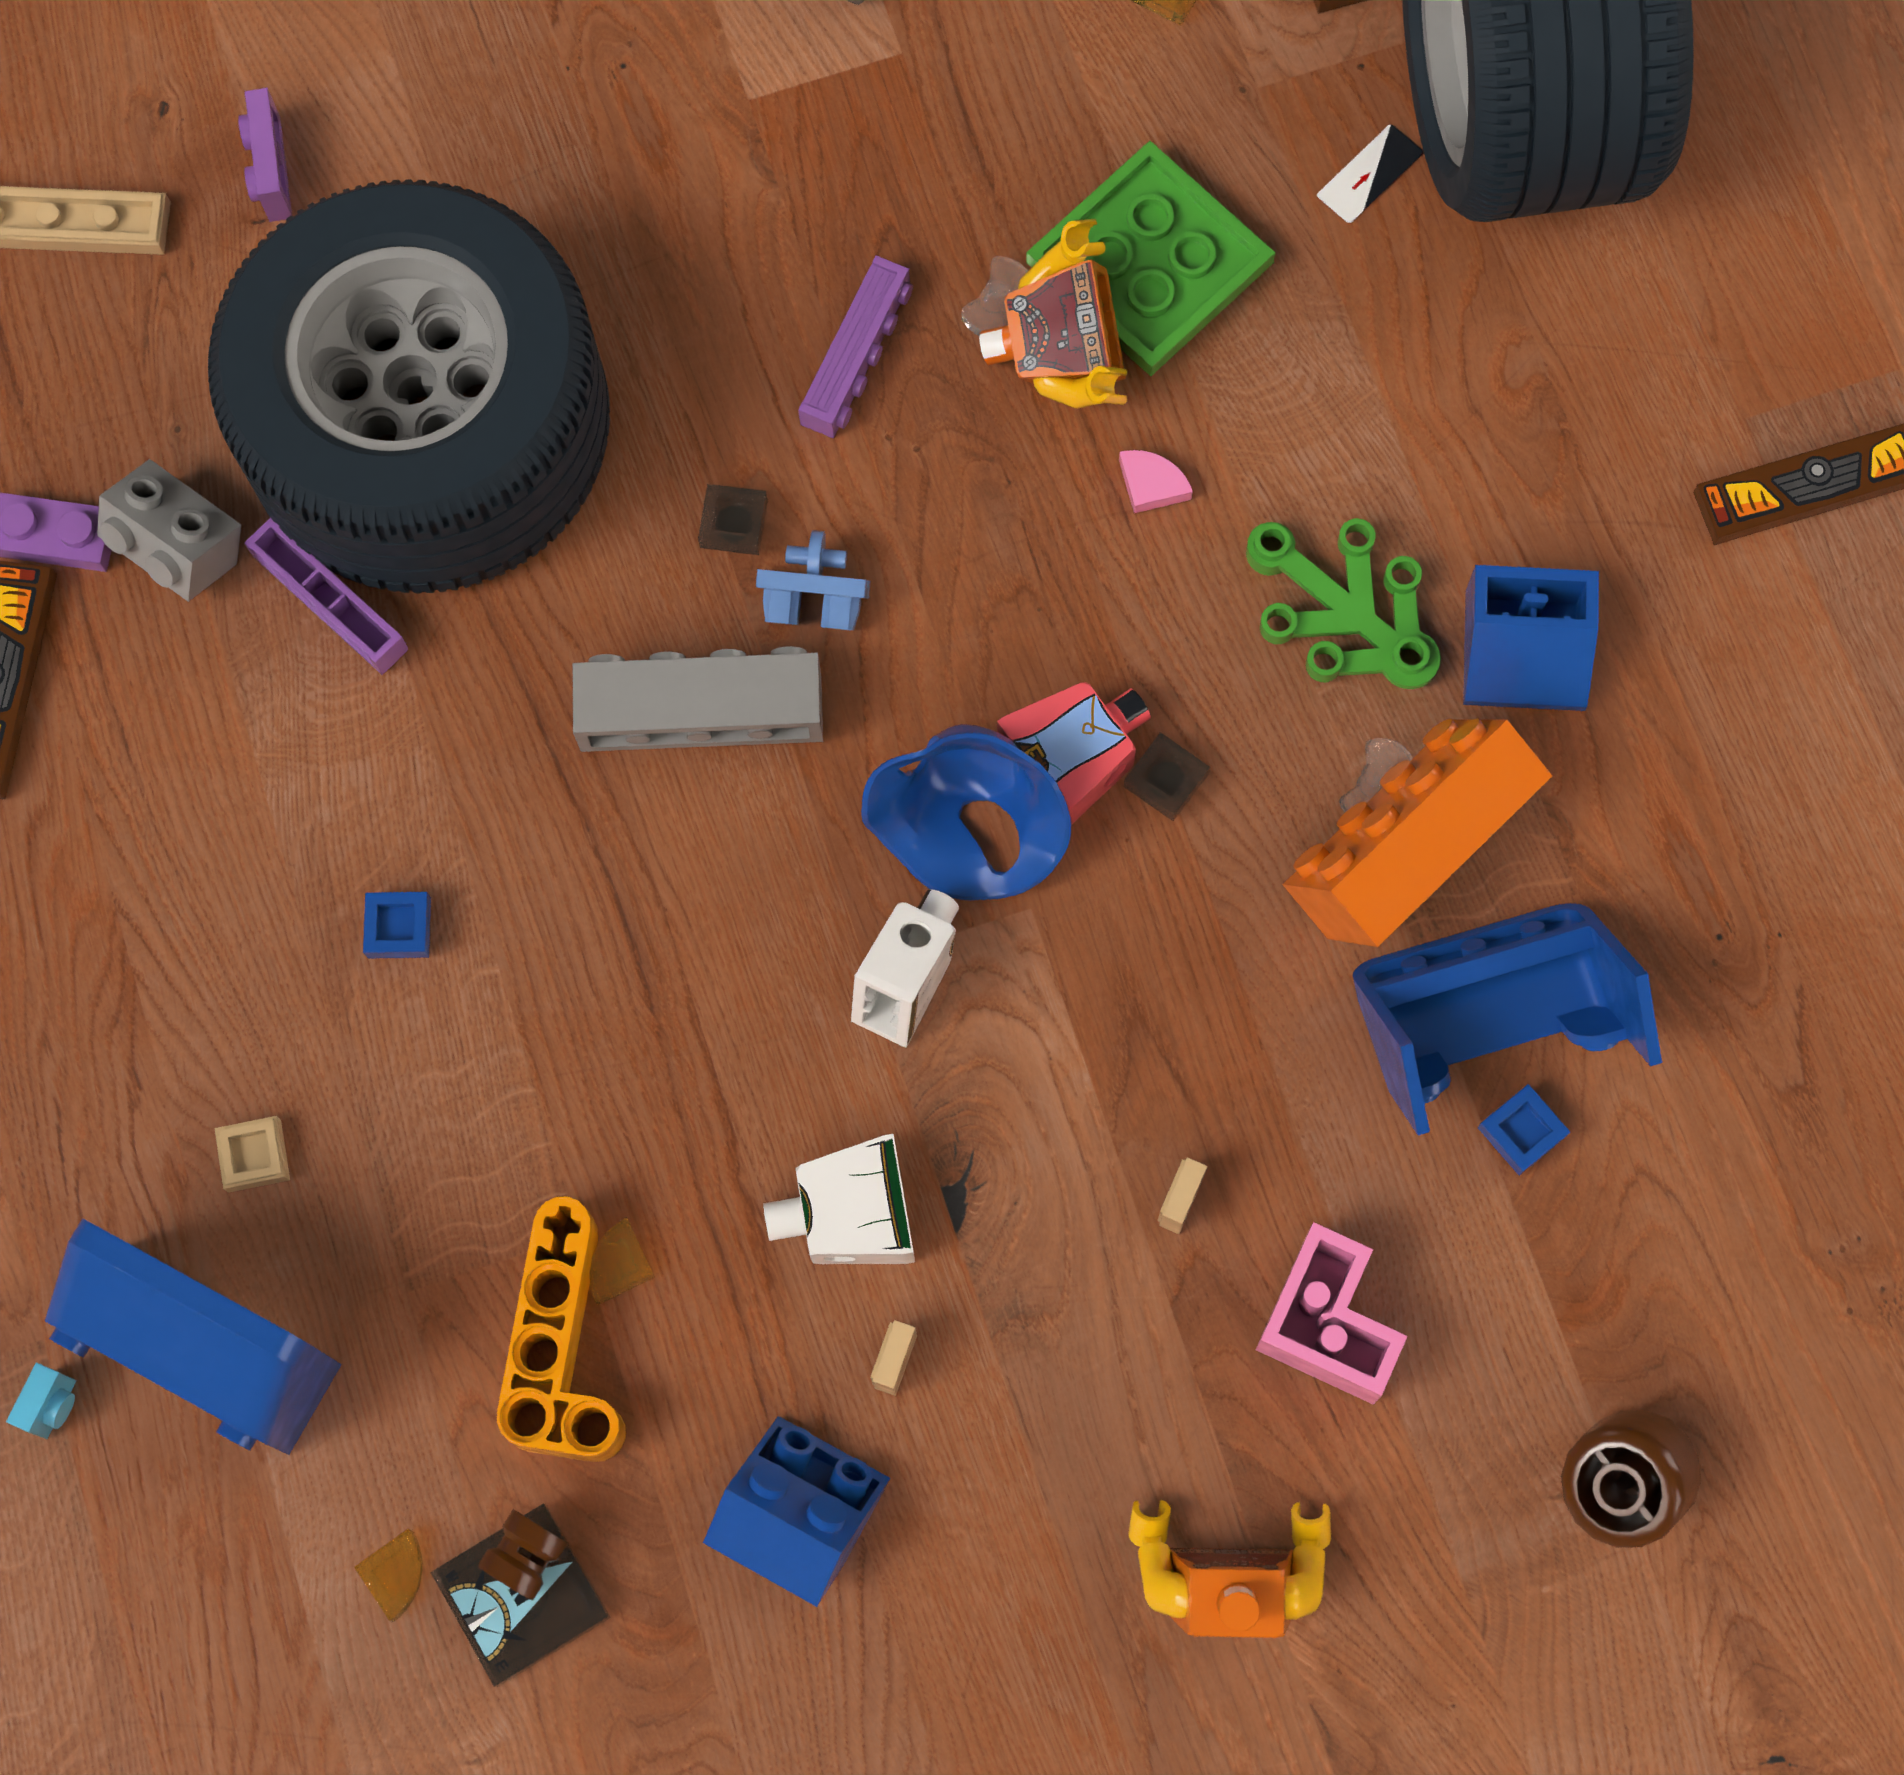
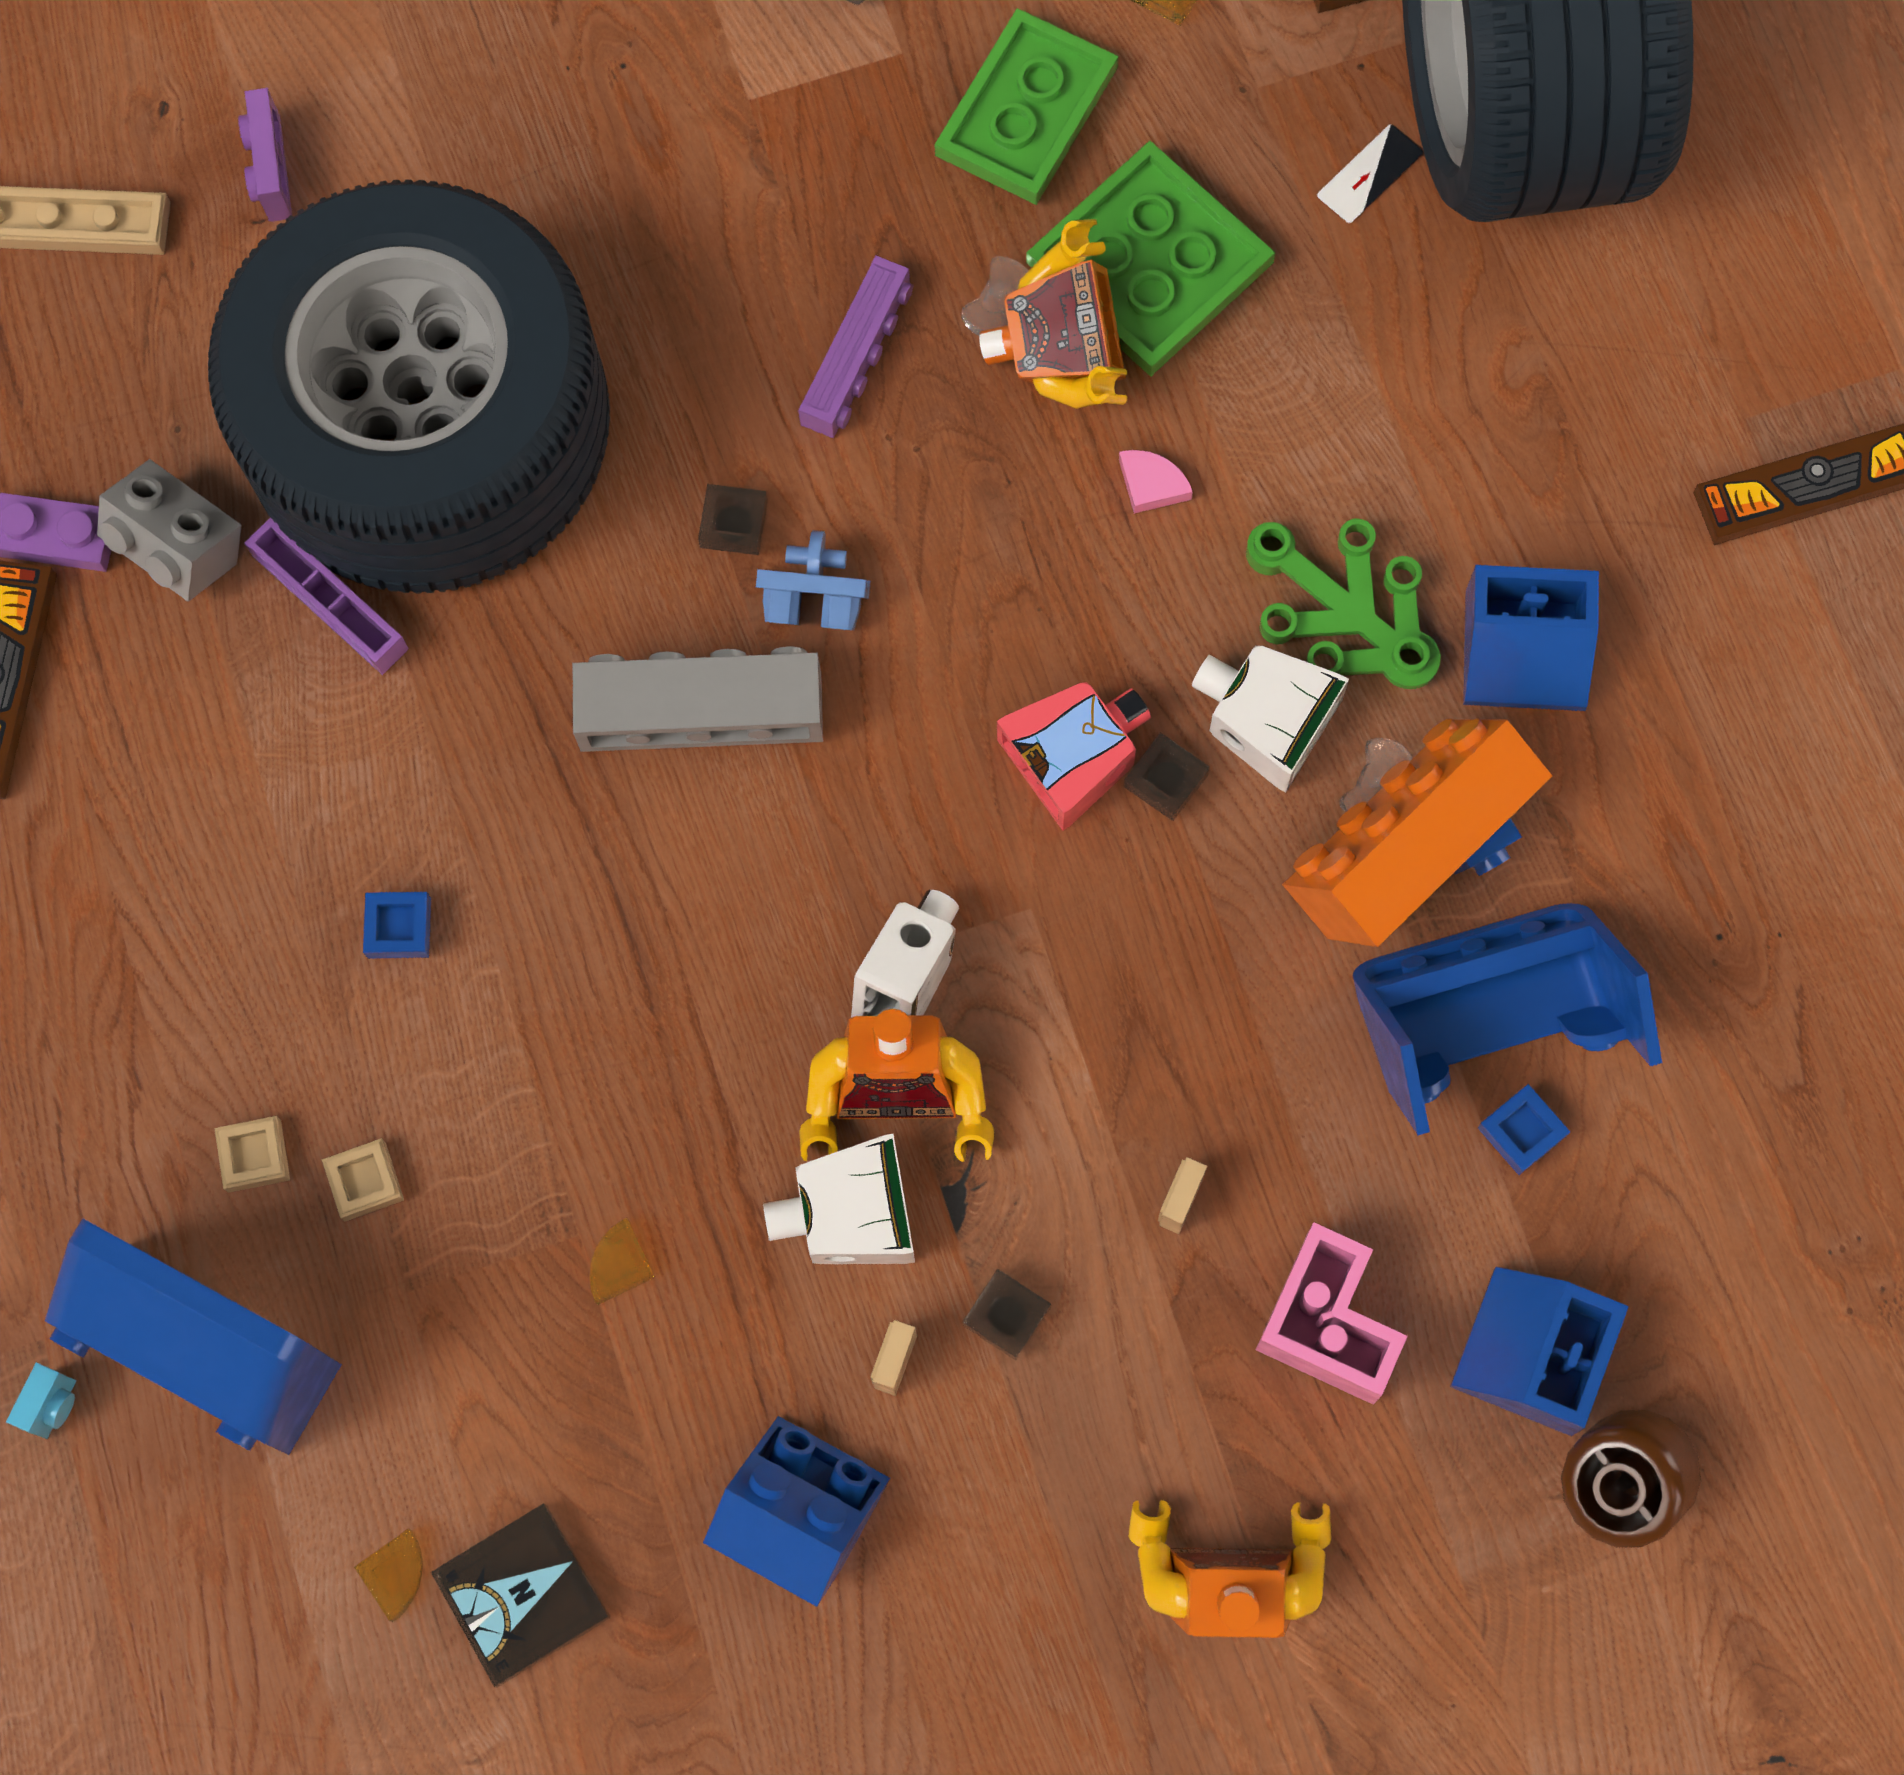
reddish brown wheel [477,1509,568,1601] -> none
light orange beam [497,1196,626,1462] -> none
blue piece [861,724,1071,900] -> none
none -> tan tile [322,1138,404,1222]
none -> torso [799,1009,995,1162]
none -> bright green plate [934,8,1119,205]
none -> clear smoke plate [962,1269,1051,1361]
none -> white torso [1192,646,1349,793]
none -> blue slope [1450,1267,1629,1436]
none -> blue plate [1454,818,1522,876]

